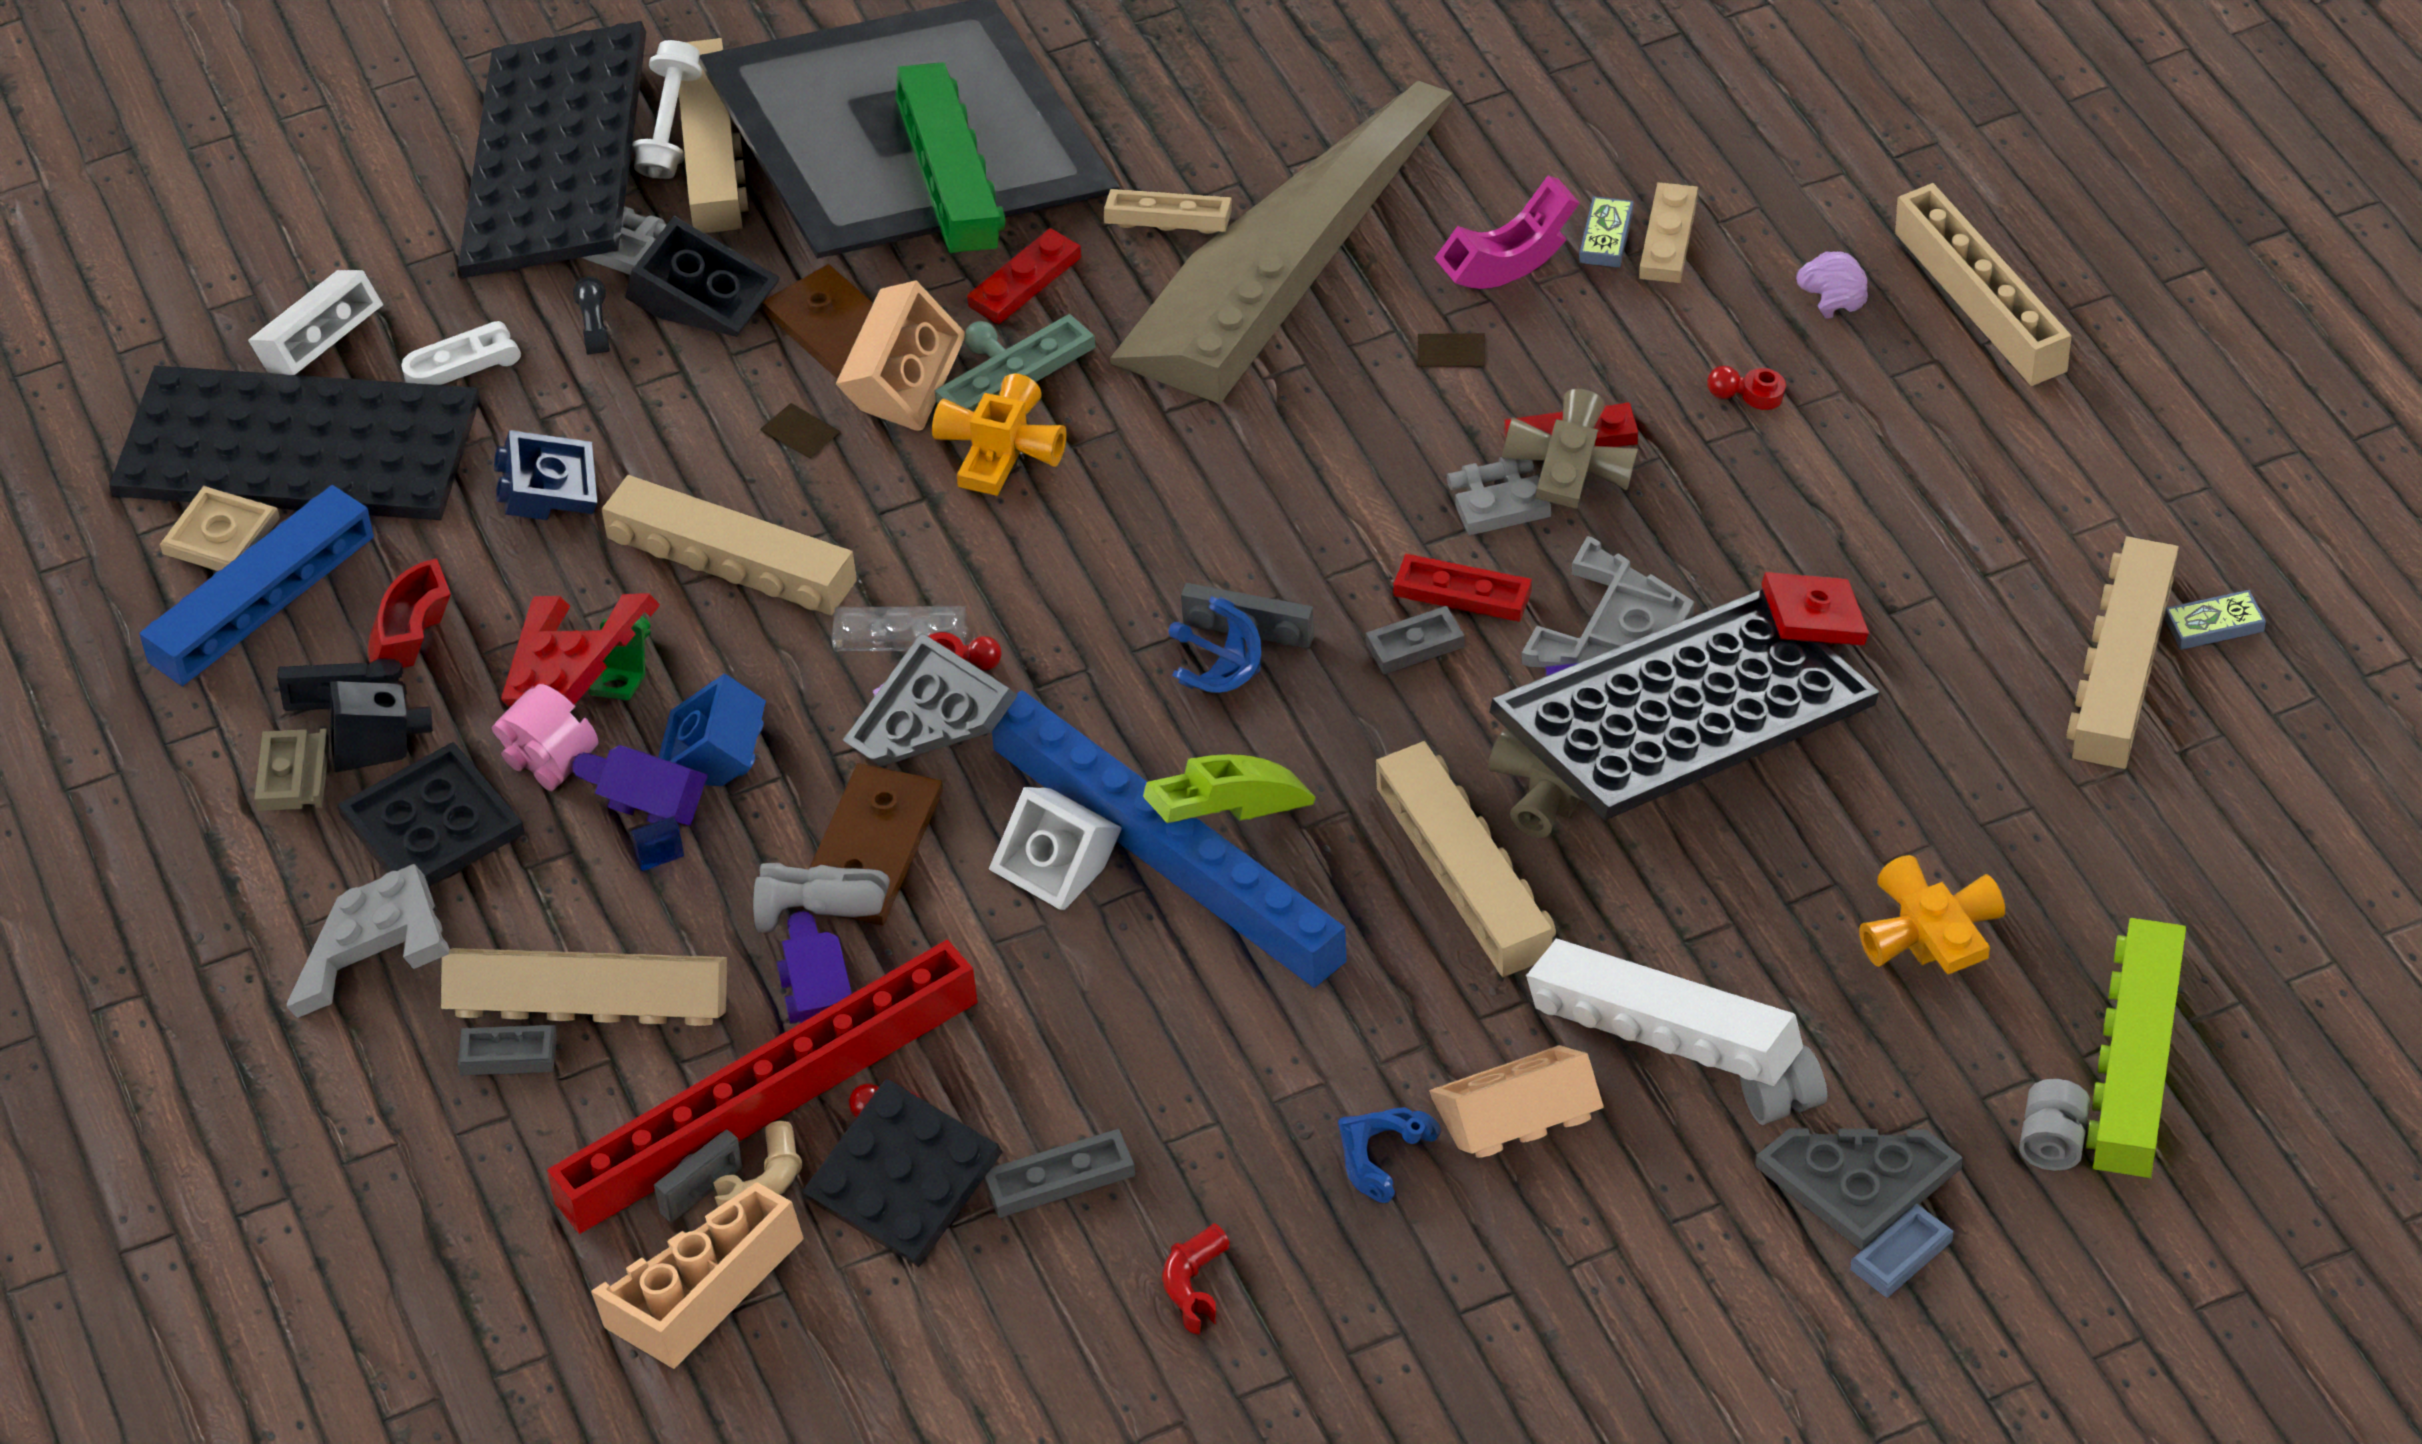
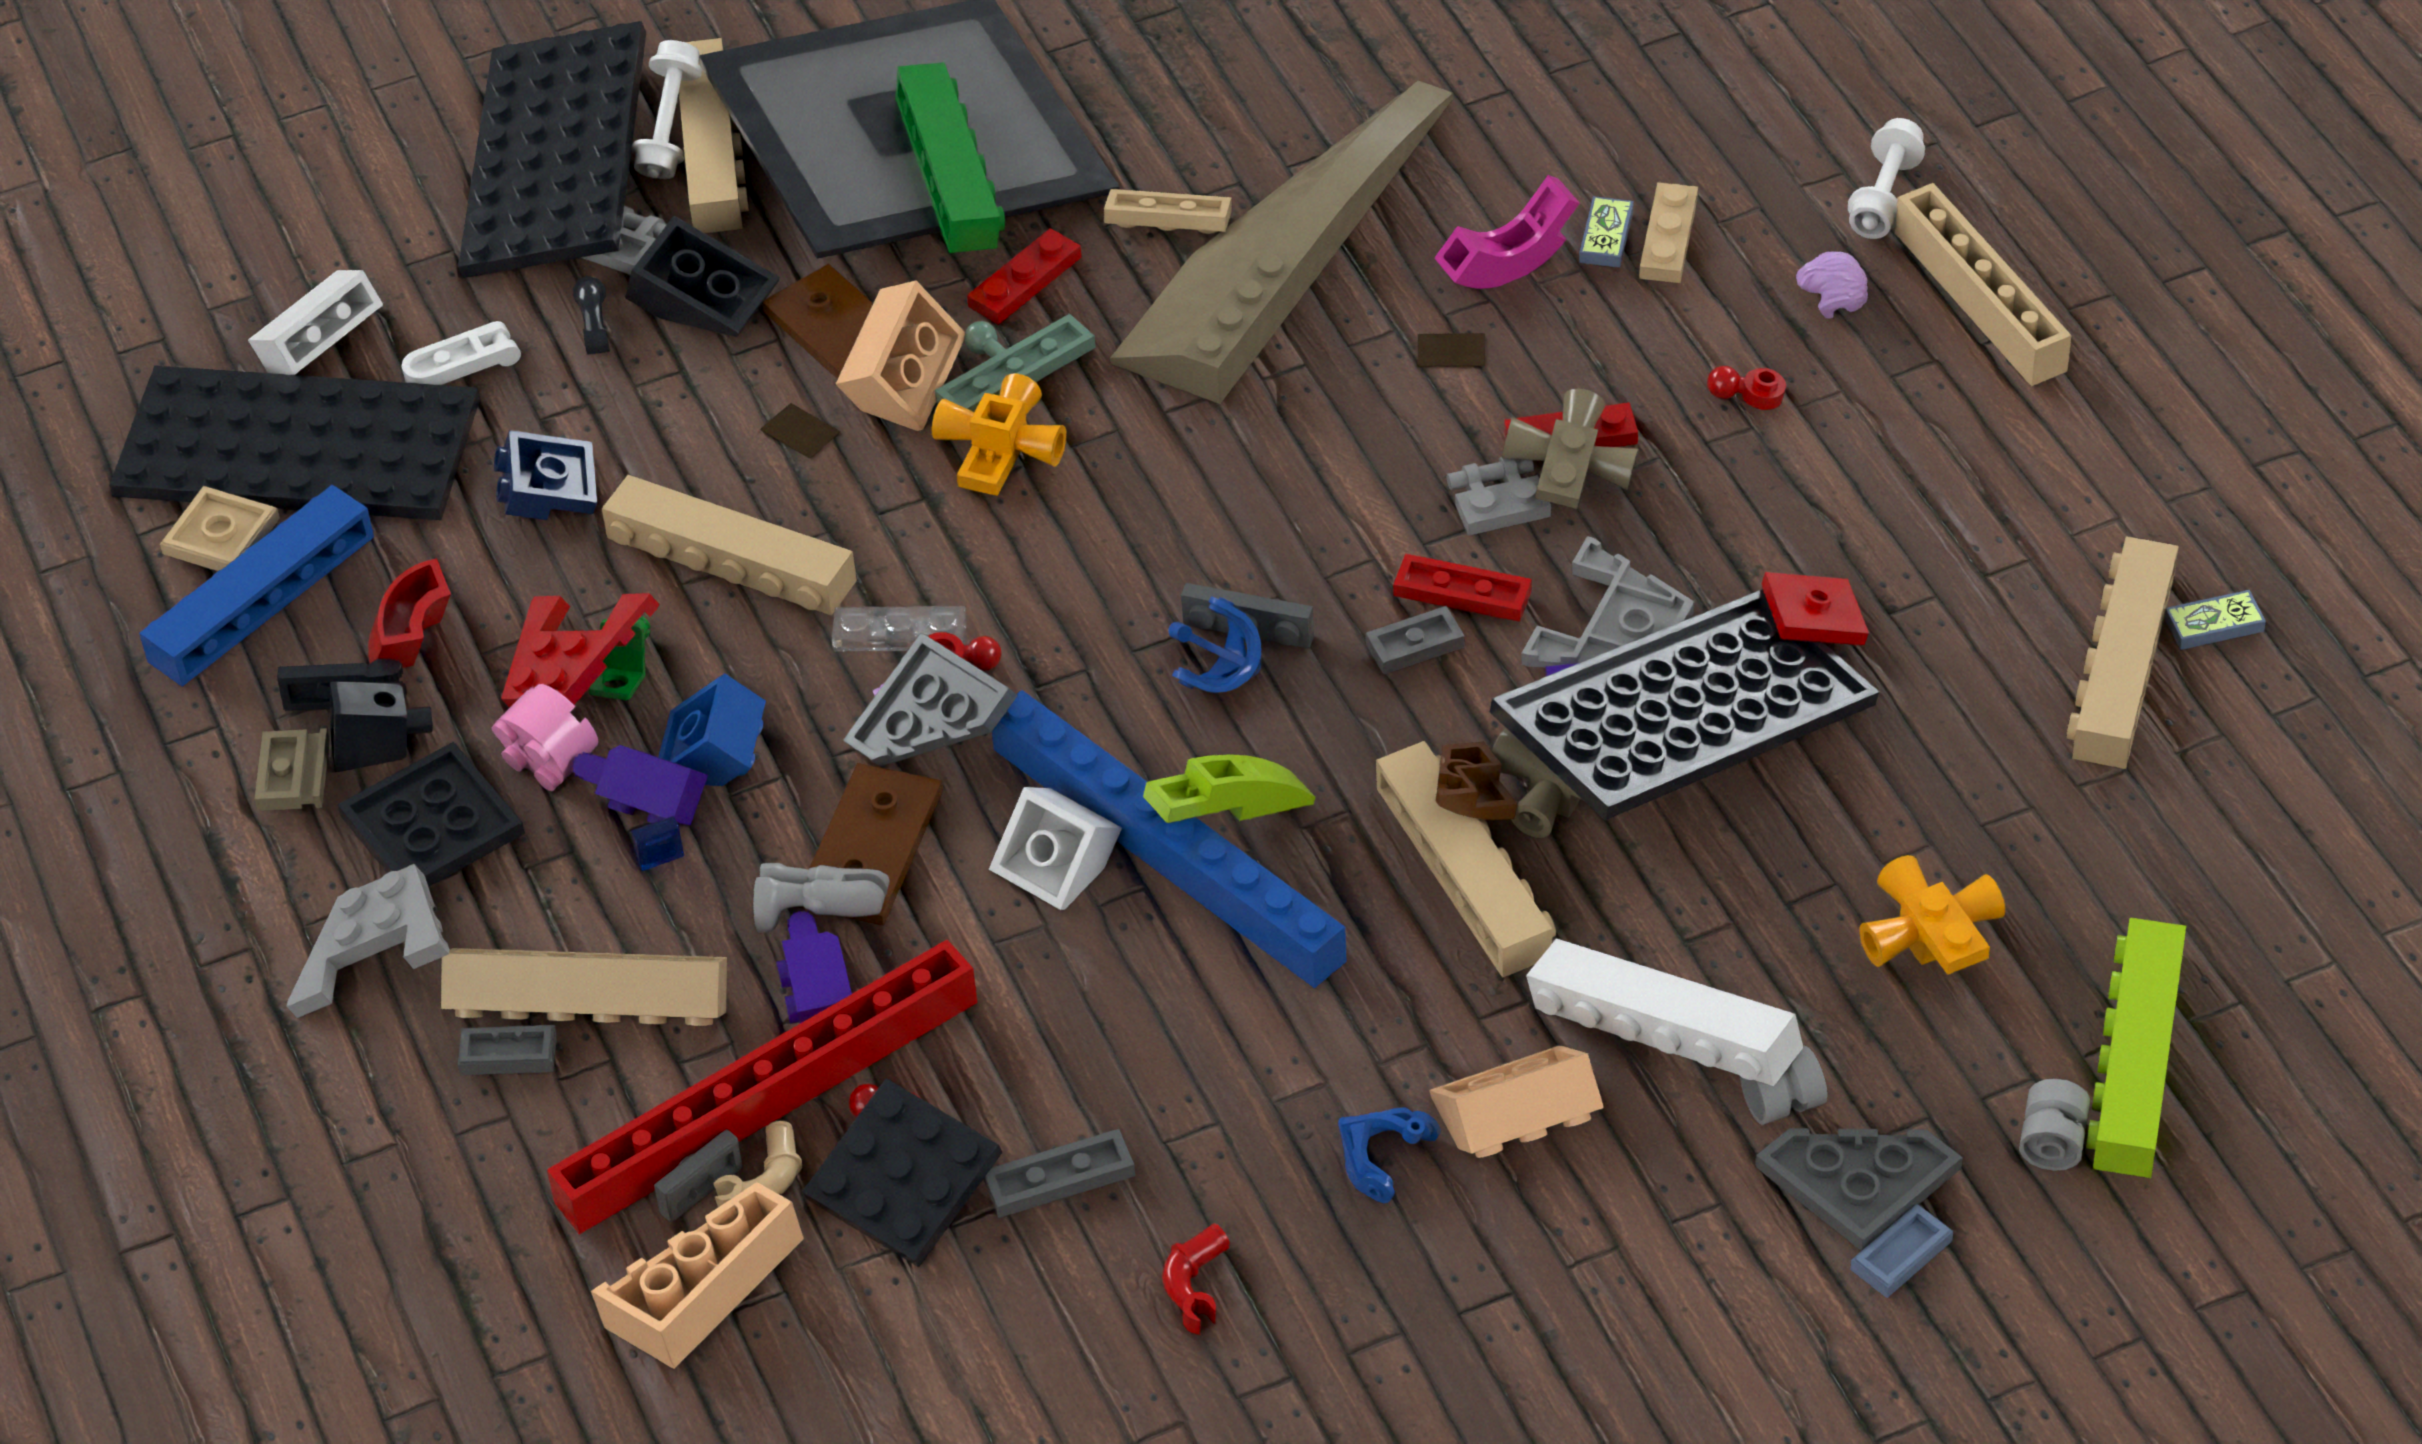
none -> reddish brown slope [1435,741,1517,820]
none -> white piece [1848,118,1925,239]

